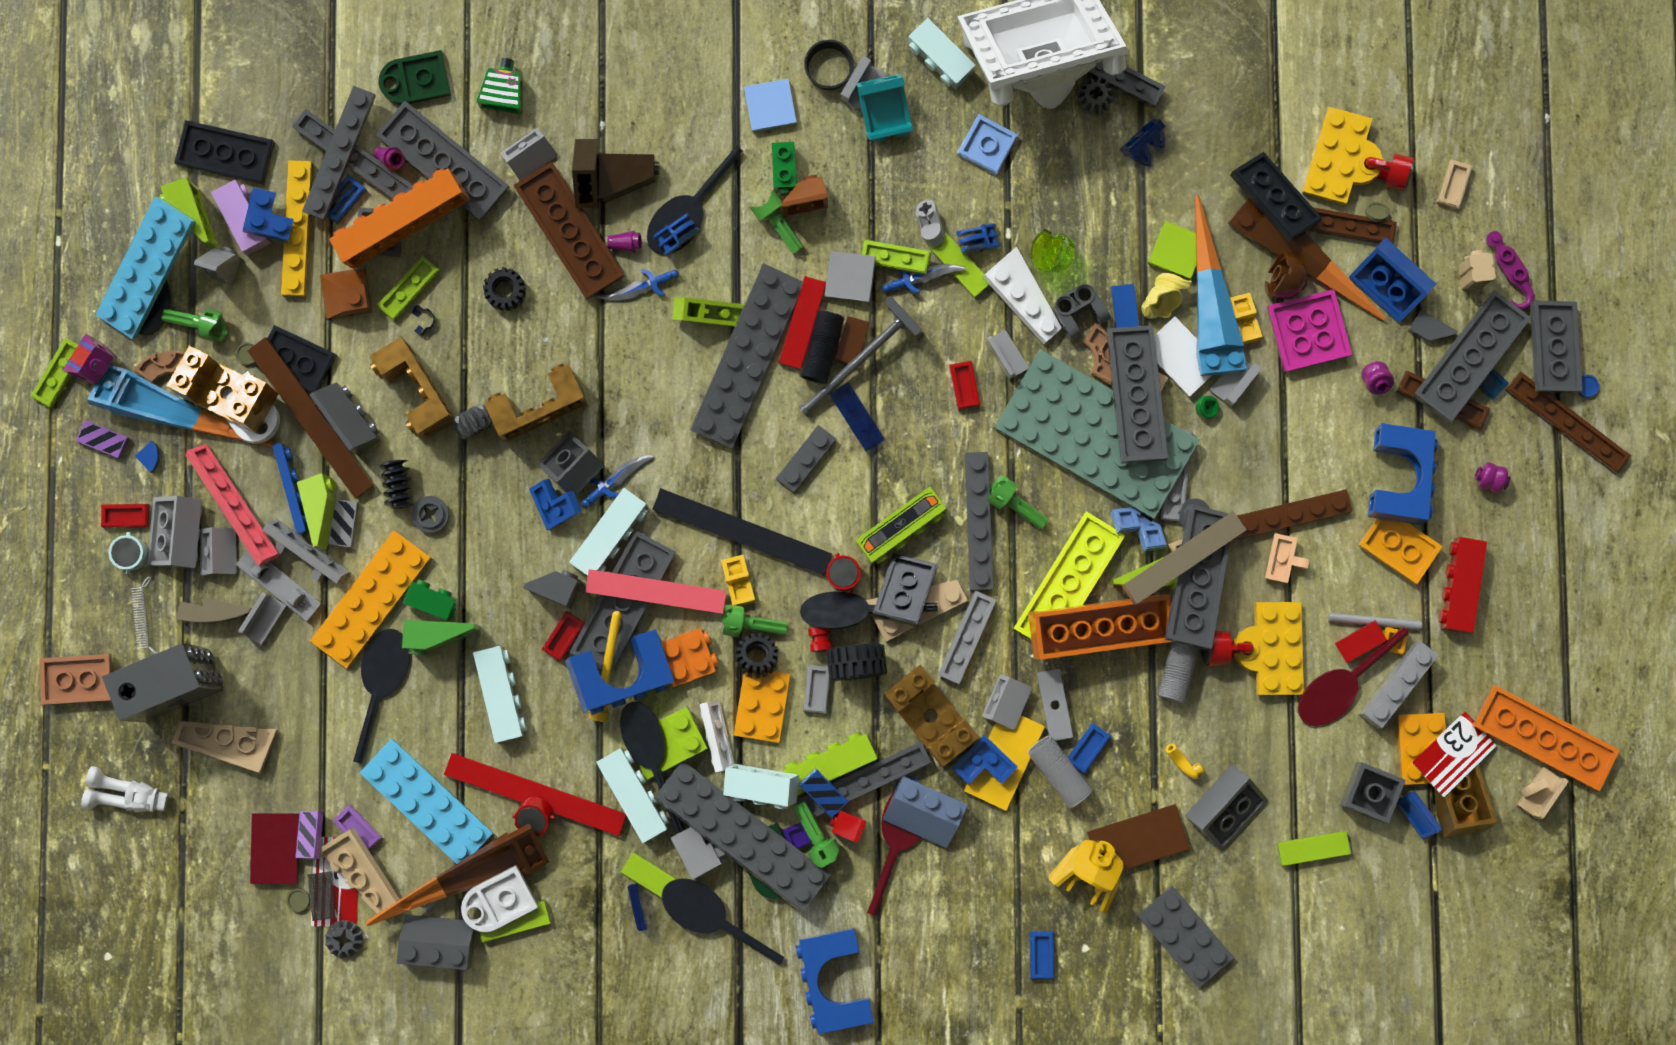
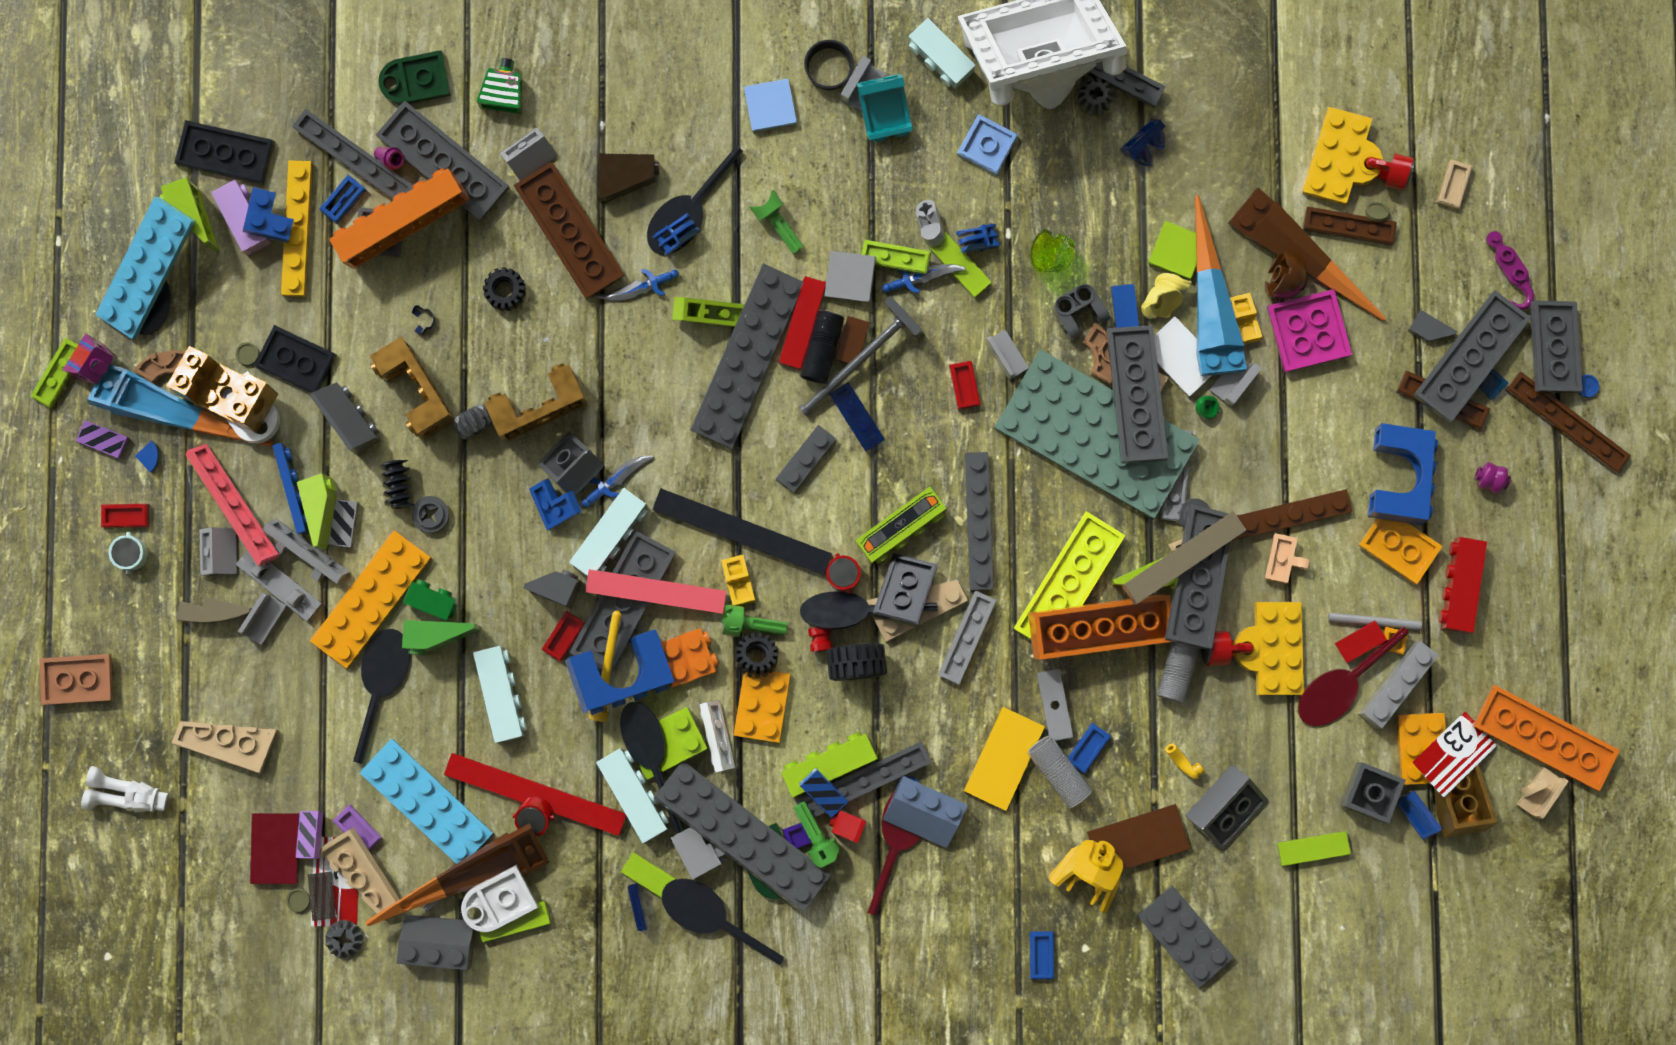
dark grey gear [102,643,223,723] -> none
white piece [131,576,157,654] -> none
light grey slope [147,496,202,568] -> none
bright green piece [162,309,228,342] -> none
light grey slope [194,247,241,285] -> none
reddish brown tile [247,337,375,499] -> none
dark grey plate [302,86,376,221] -> none
dark orange slope [320,267,372,320] -> none
lime tile [377,255,440,322] -> none
dark brown slope [572,139,599,208] -> none
magenta cone [607,230,642,253] -> none
light aqua brick [723,764,799,809] -> none
green brick [772,142,796,196] -> none
dark orange slope [782,175,828,217] -> none
blue arch [796,928,874,1034] -> none
light grey tile [803,665,830,713] -> none
pearl gold plate [883,664,979,767] -> none
blue plate [952,735,1018,784] -> none
light grey panel [982,674,1032,730] -> none
white wing [983,247,1062,345] -> none
bright green piece [987,476,1048,529] -> none
medium blue tile [1110,507,1167,552] -> none
black tile [1230,152,1323,242] -> none
blue slope [1349,237,1436,323] -> none
magenta piece [1361,361,1394,395] -> none
tan brick [1458,250,1496,291] -> none

